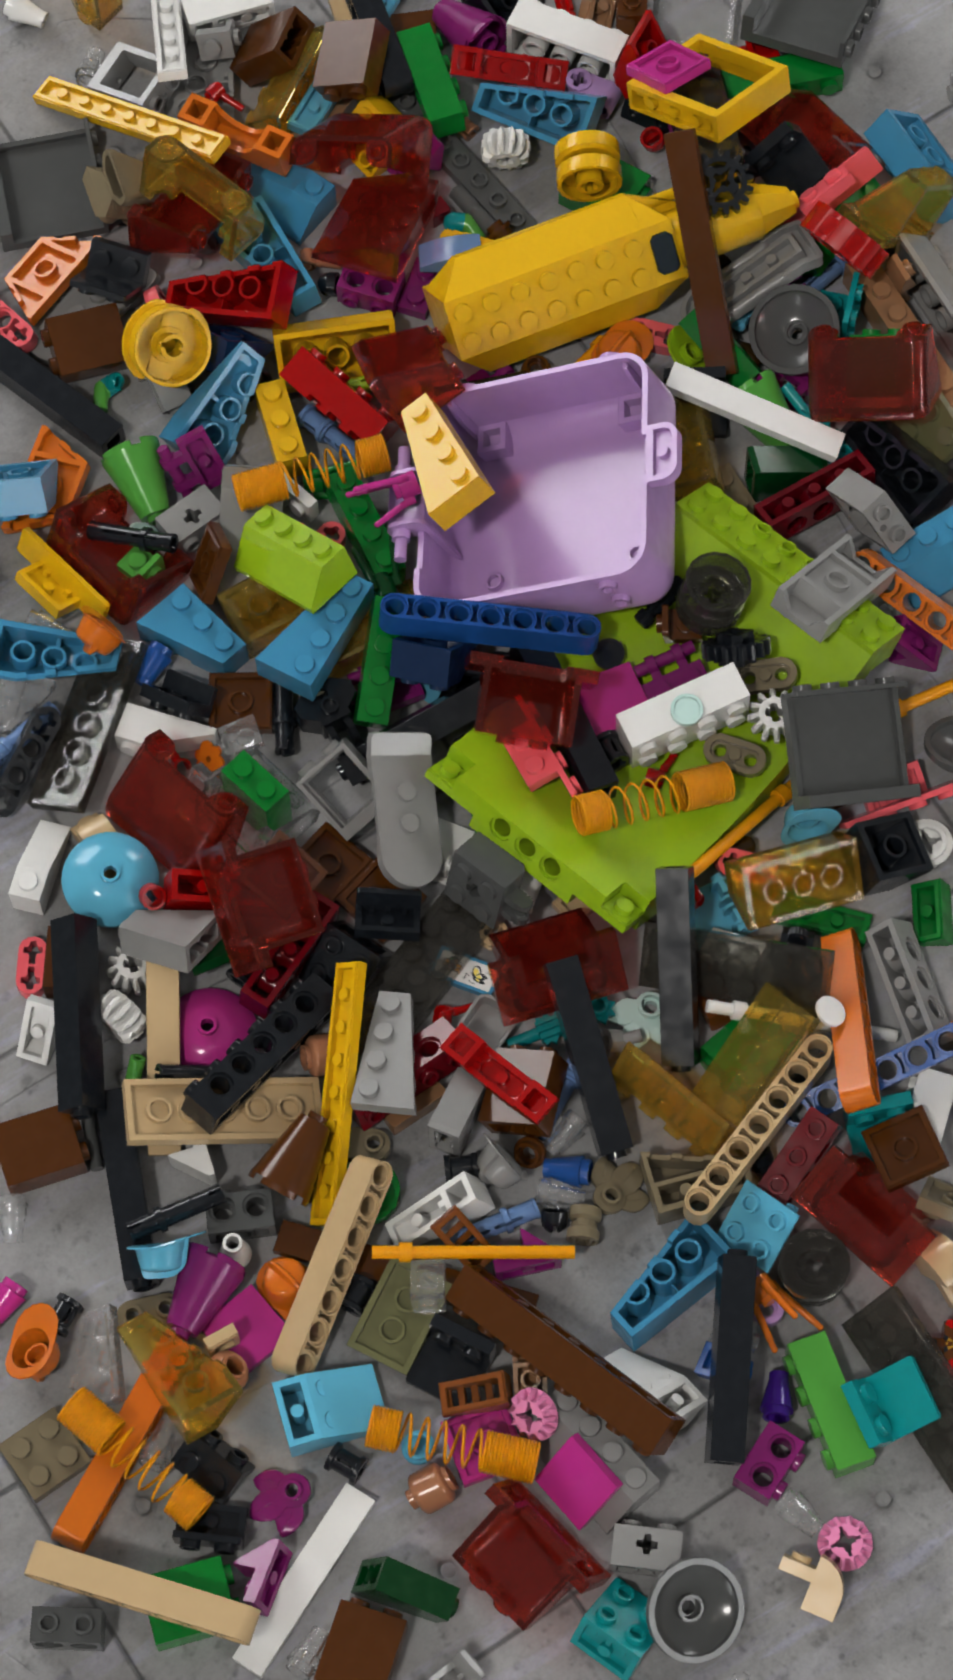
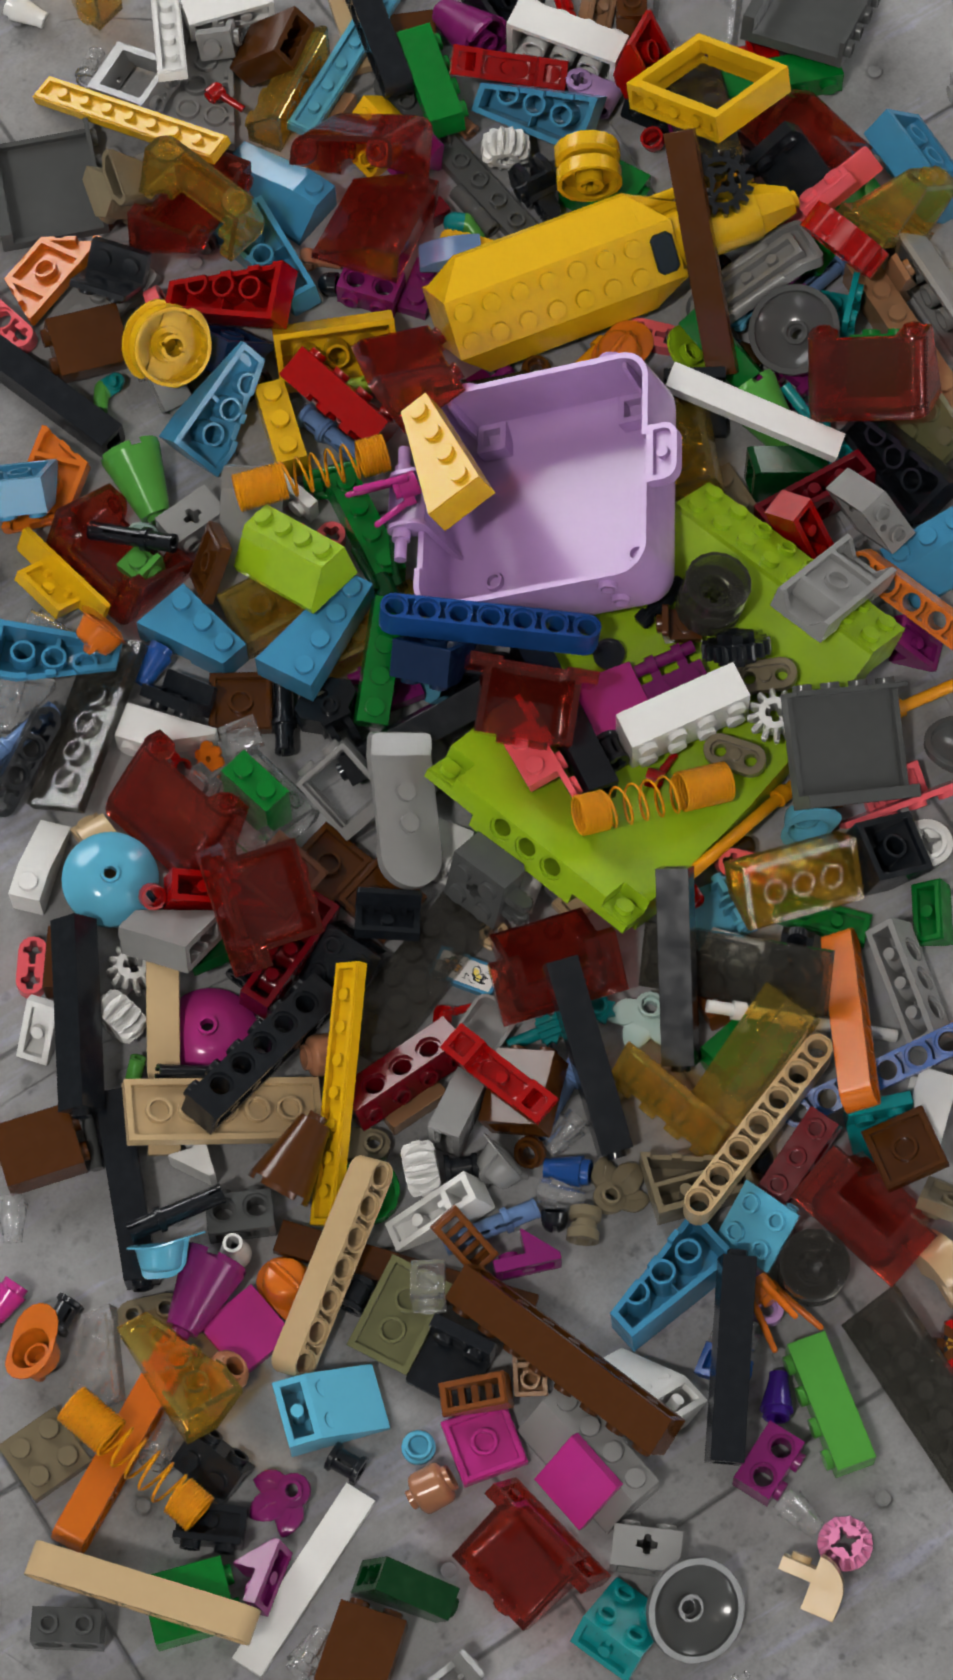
magenta plate [156,425,225,498] -> none
orange arch [177,92,300,177] -> none
tan tile [203,1322,241,1357] -> none
brick [312,18,390,102] -> none
light grey wing [350,991,417,1116] -> none
light orange piece [364,1404,541,1485] -> none
light orange bar [372,1242,575,1262] -> none
reddish brown plate [485,219,513,240] -> none
bright pink gear [508,1387,558,1441] -> none
light grey piece [600,1028,643,1063] -> none
dark pink tile [626,40,711,94] -> none
light aqua piece [670,694,703,727] -> none
white piece [815,996,846,1027] -> none
teal bracket [841,1356,941,1449] -> none
none -> white gear [401,1140,442,1197]
none -> black hinge [508,152,561,222]
none -> red brick [764,490,834,559]

